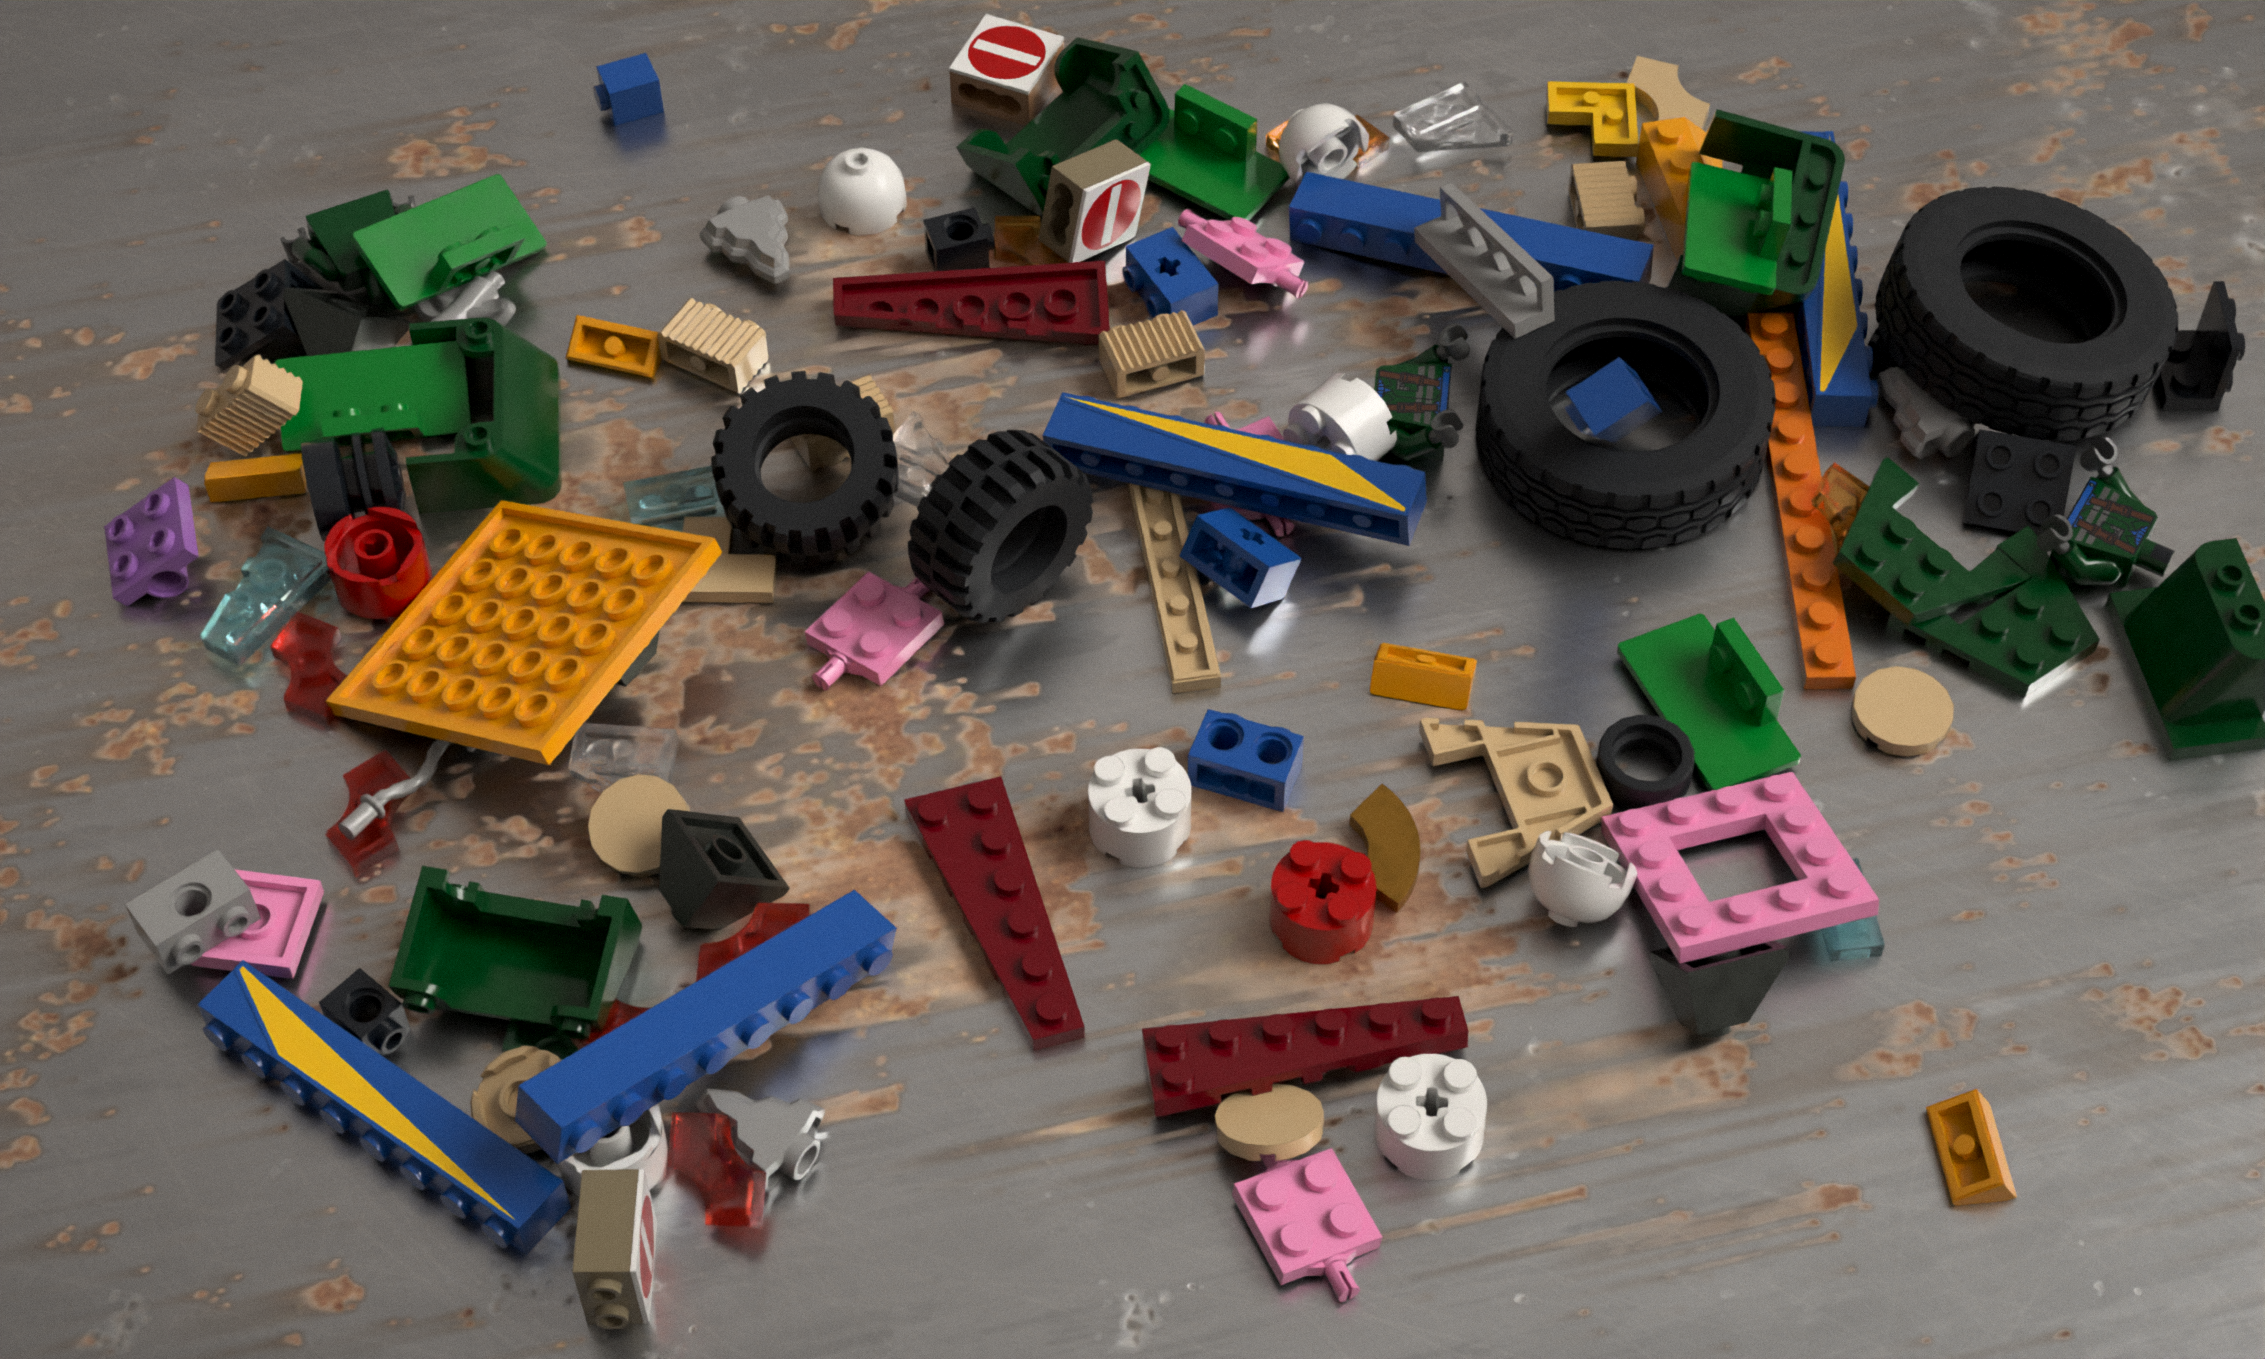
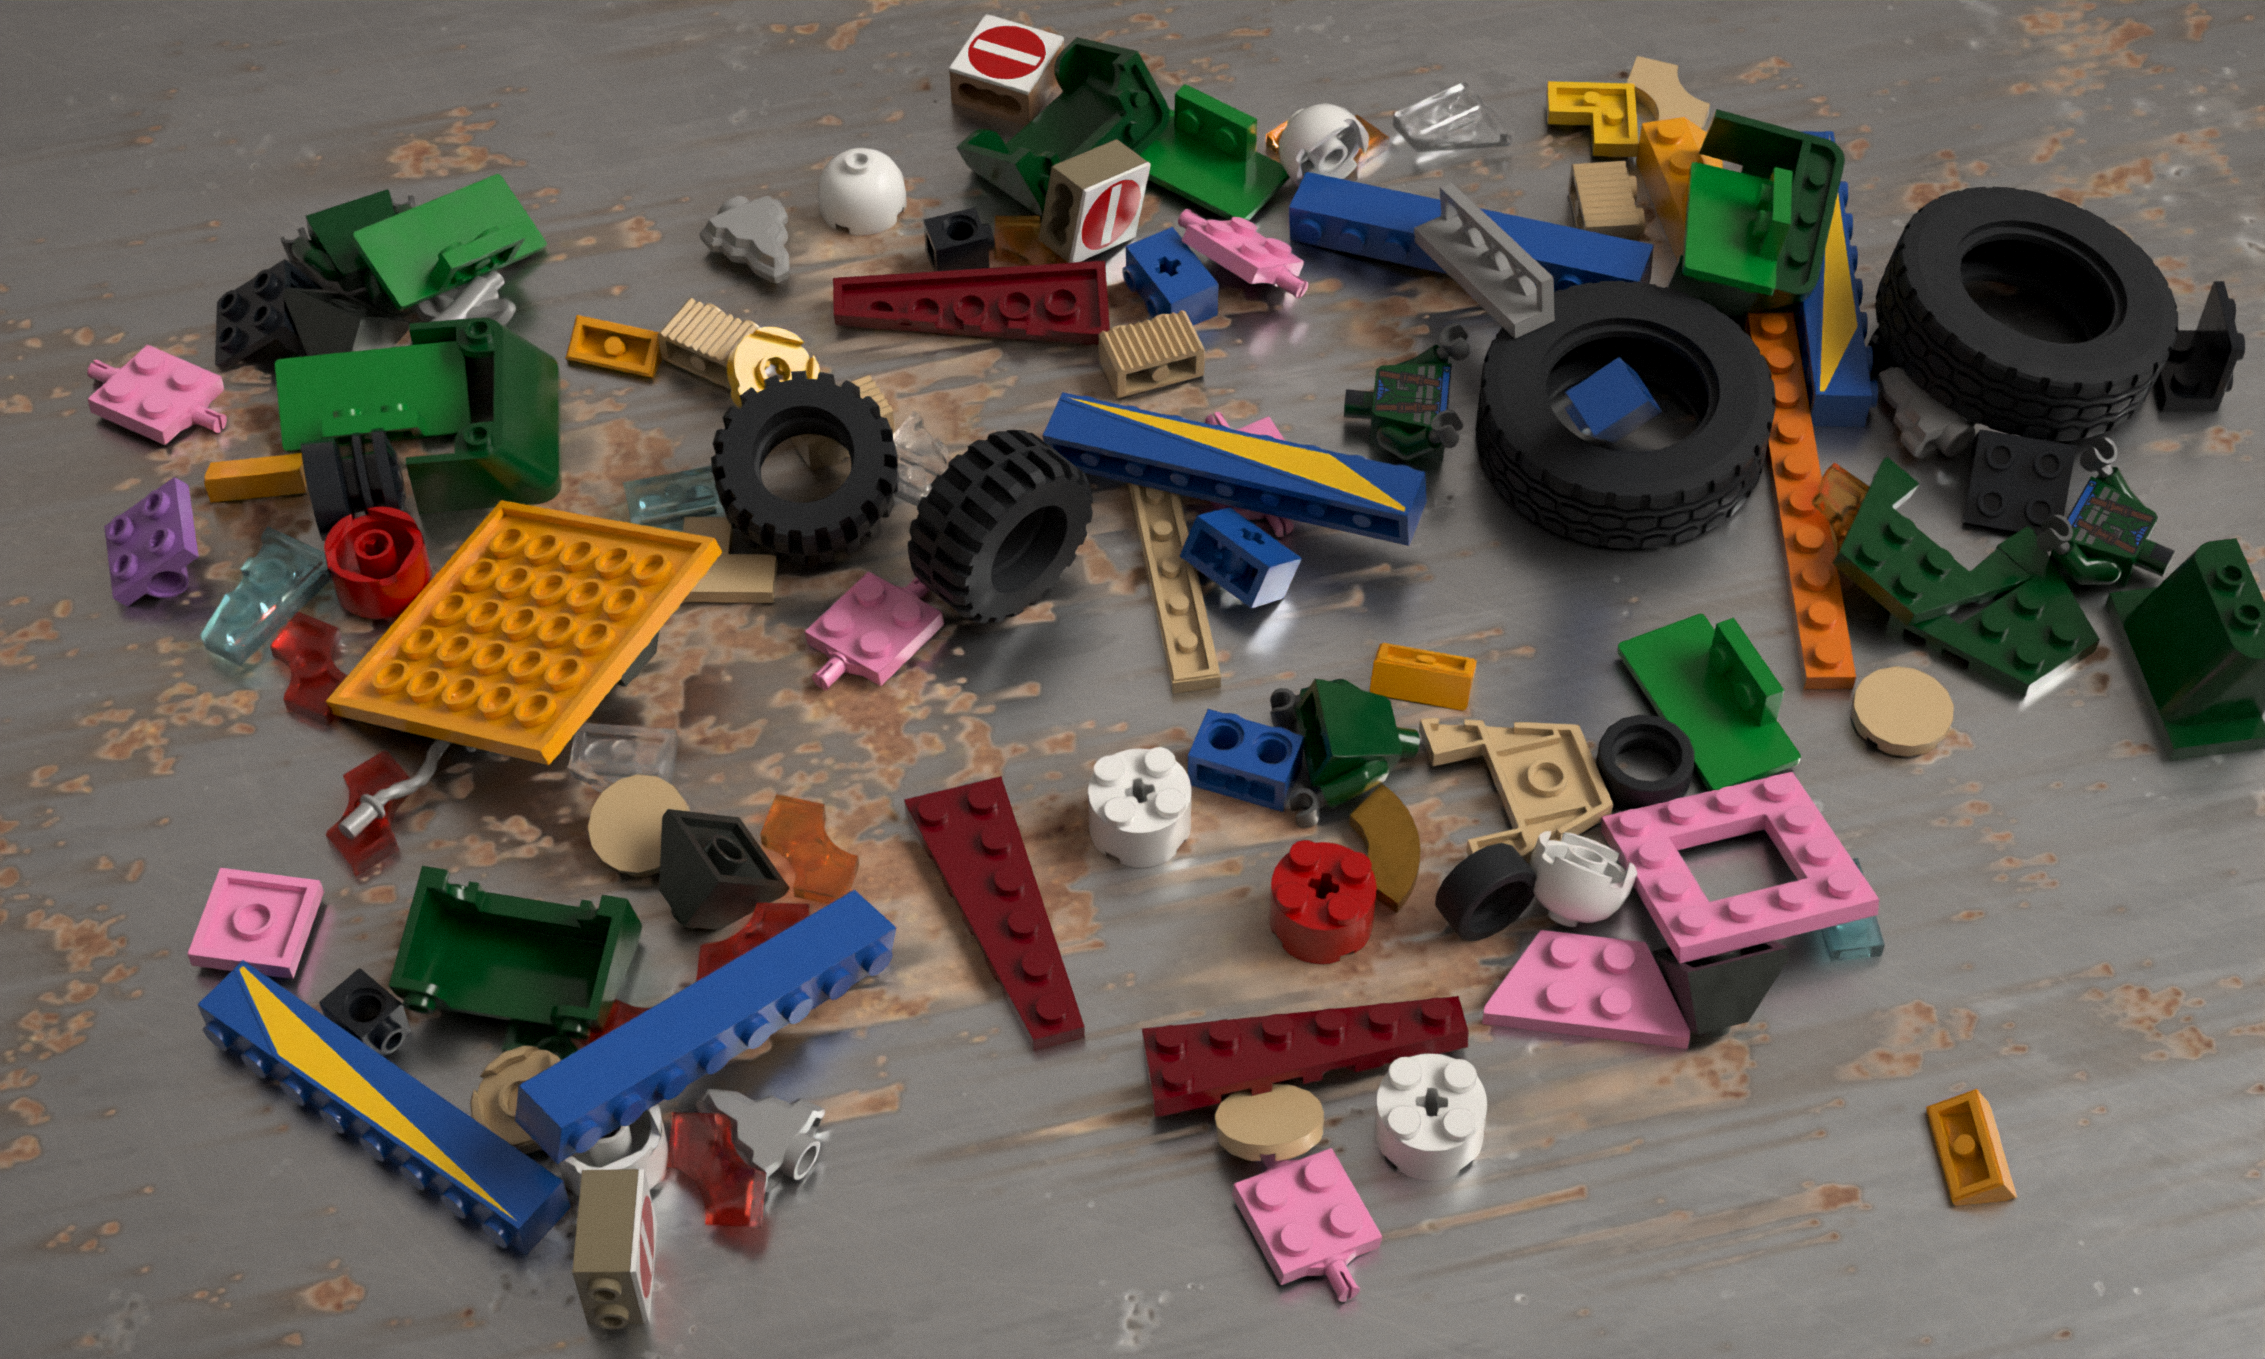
light grey brick [125,849,261,974] -> none
tan brick [195,355,303,457] -> none
blue brick [593,53,664,126] -> none
white brick [1283,373,1397,461] -> none
none -> bright pink plate [87,345,227,445]
none -> yellow plate [727,326,820,408]
none -> clear orange tile [760,794,859,904]
none -> dark green torso [1270,678,1420,829]
none -> black tyre [1435,843,1537,941]
none -> bright pink wing [1482,930,1690,1049]

